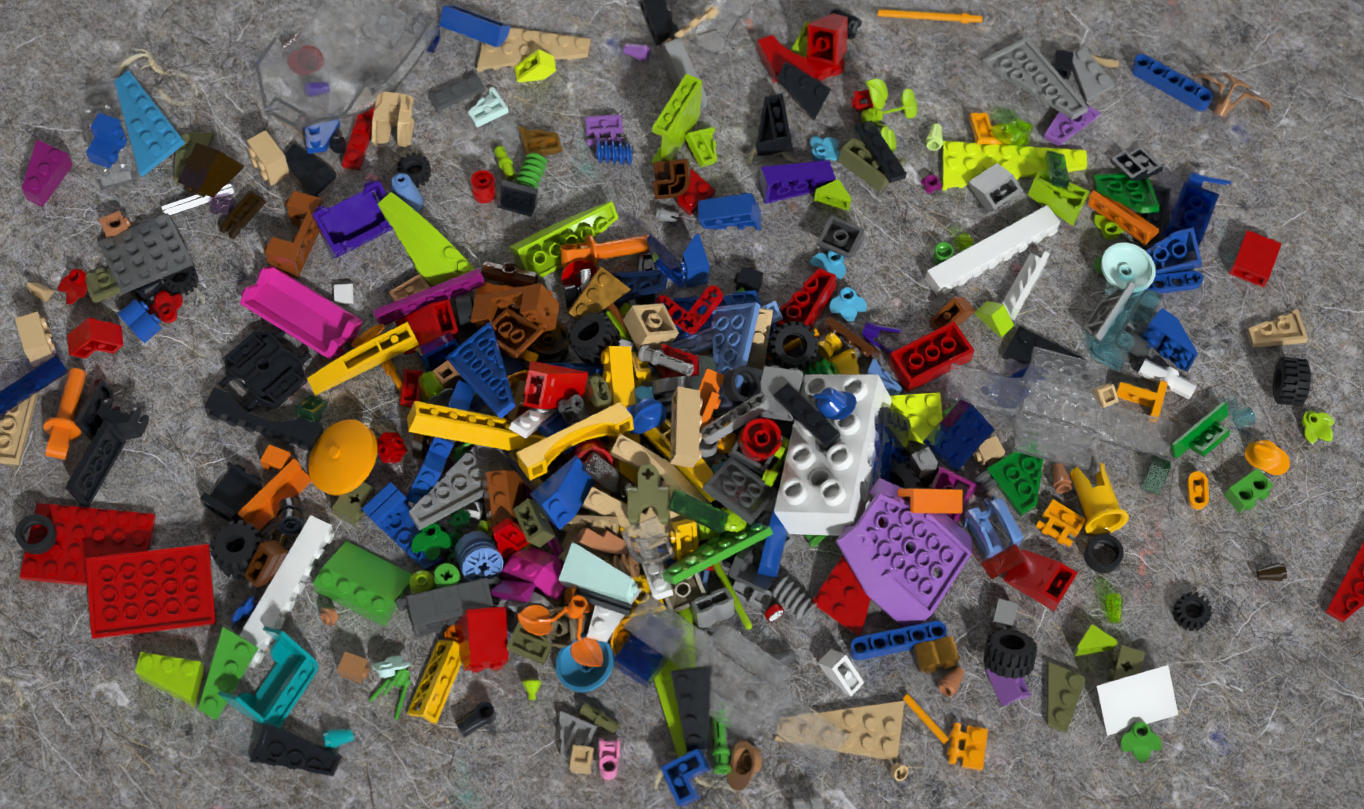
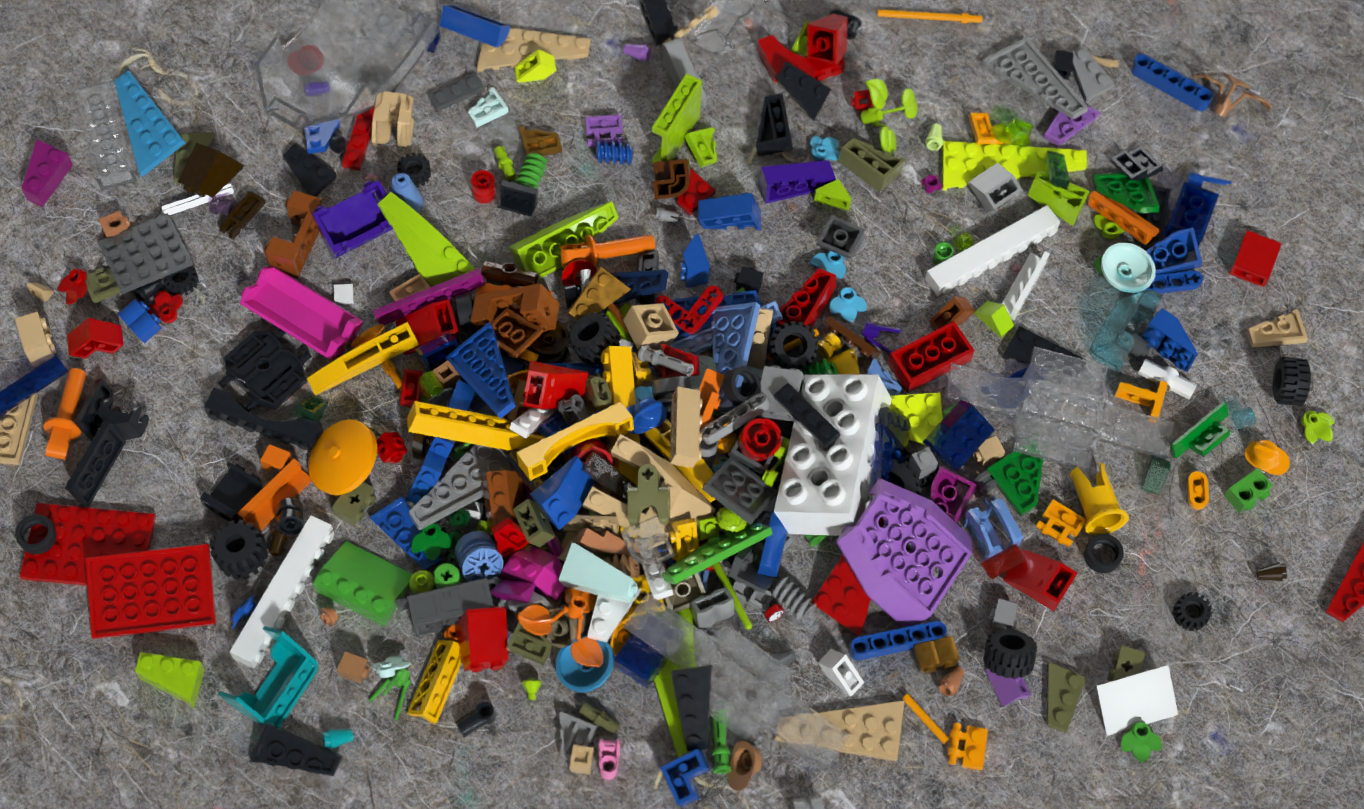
blue brick [86,113,127,169] -> none
bright green wing [198,627,259,720] -> none
reddish brown brick [243,540,287,587] -> none
tan brick [247,130,290,186] -> none
blue brick [361,482,409,529] -> none
black axle [574,587,633,616] -> none
clear blue tile [647,234,685,288] -> none
clear green plate [667,489,729,533] -> none
blue piece [814,388,857,420] -> none
black plate [855,120,907,183] -> none
tan hinge [890,763,908,781] -> none
orange panel [898,489,963,513] -> none
nougat cone [1052,463,1072,493] -> none
lime slope [1074,624,1117,656] -> none
light grey wing [1083,282,1136,341] -> none
tan slope [1091,383,1119,408] -> none
clear neon green cone [1103,593,1124,623] -> none

